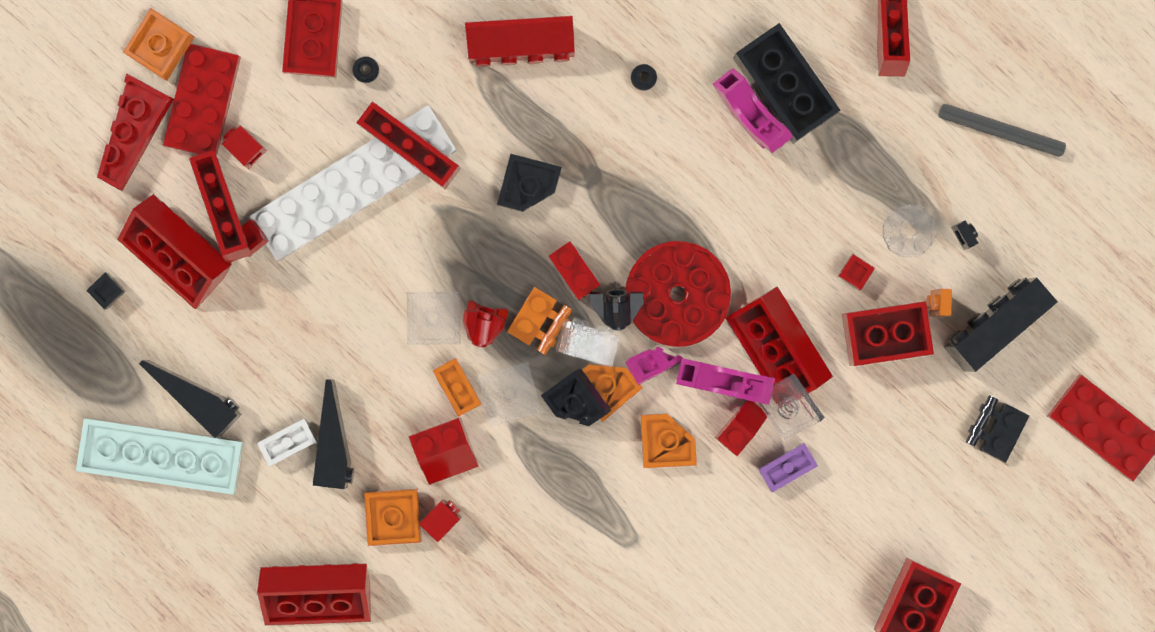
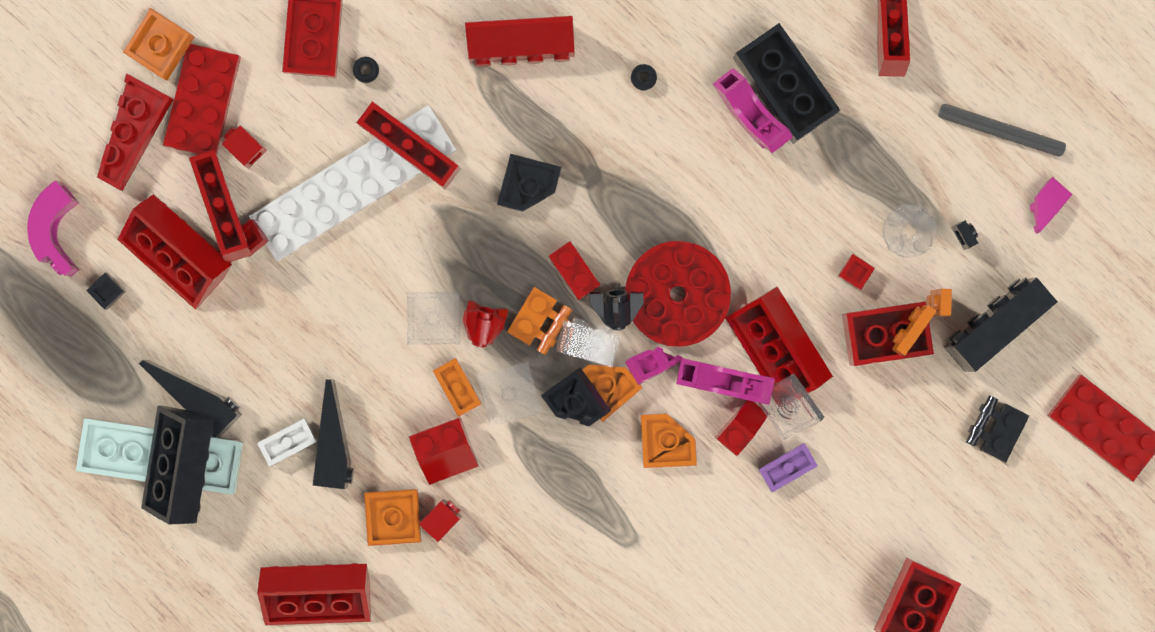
none -> dark pink arch [27,180,79,277]
none -> black slope [141,405,214,525]
none -> orange plate [892,305,937,356]
none -> dark pink slope [1030,177,1072,234]

